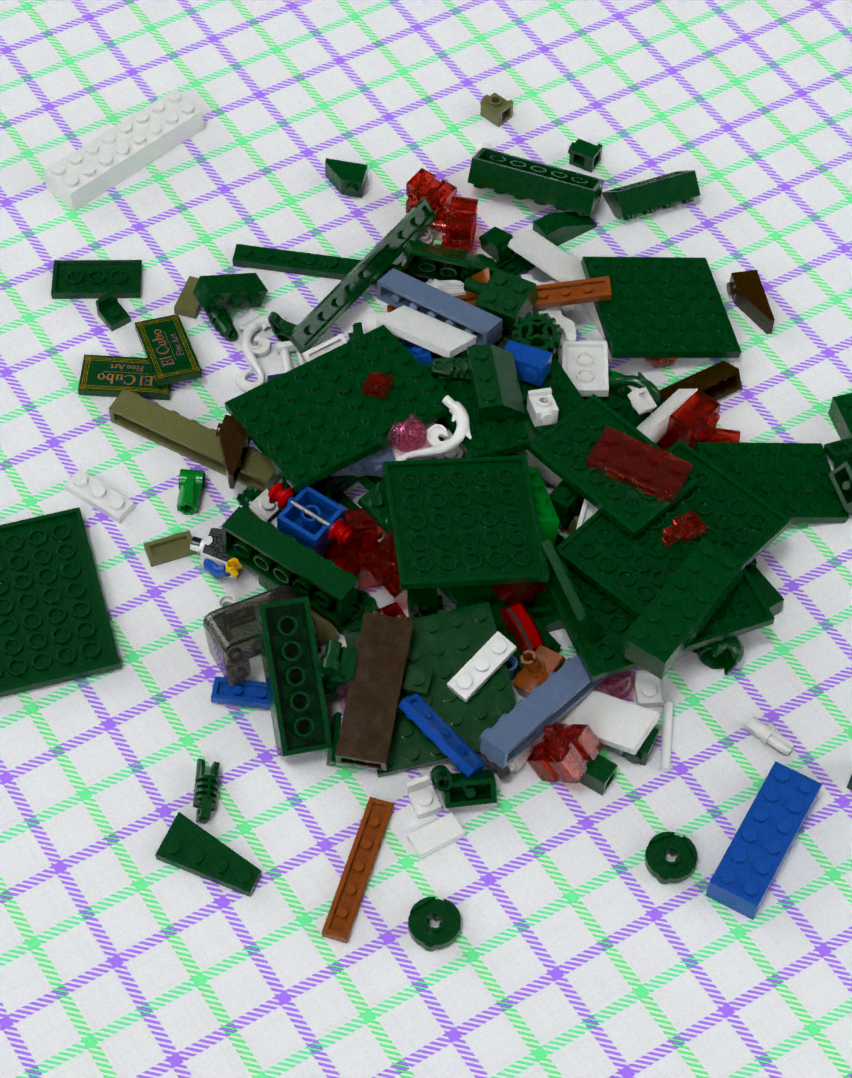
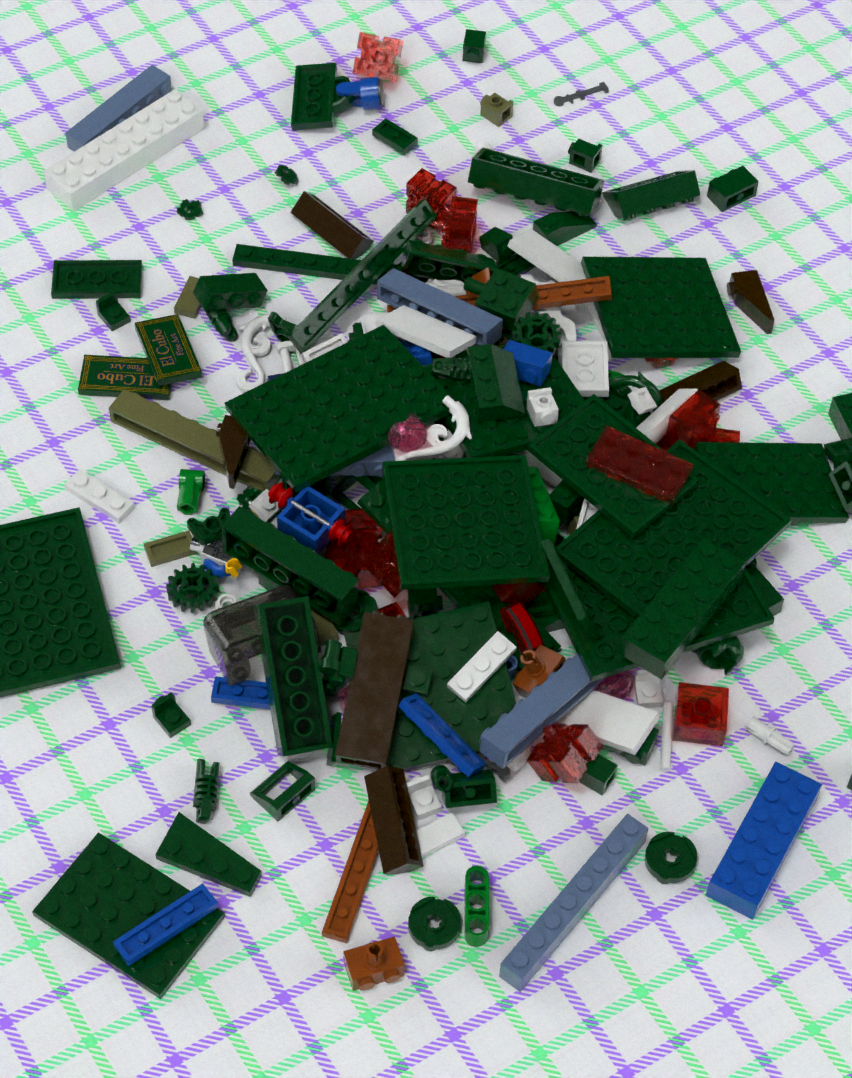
dark green slope [325,158,368,198] -> none
clear red plate [362,371,394,399] -> none
clear red plate [661,510,707,547] -> none
none -> dark green plate [32,832,225,999]
none -> sand blue brick [66,65,172,152]
none -> blue plate [113,883,218,966]
none -> dark green bracket [151,692,191,738]
none -> dark green gear [166,563,220,613]
none -> dark green plant [177,199,203,220]
none -> dark green piece [187,508,230,545]
none -> dark green tile [250,761,315,822]
none -> dark green plant [274,165,299,185]
none -> dark brown brick [290,191,374,259]
none -> dark green plate [291,62,384,130]
none -> dark orange brick [343,936,405,991]
none -> clear red brick [352,32,404,82]
none -> dark brown brick [364,765,423,874]
none -> dark green plate [372,118,418,155]
none -> dark green brick [462,29,486,63]
none -> green beam [464,865,489,947]
none -> sand blue brick [499,813,648,992]
none -> dark grey piece [554,82,609,107]
none -> clear red brick [672,682,729,746]
none -> dark green brick [707,166,759,212]

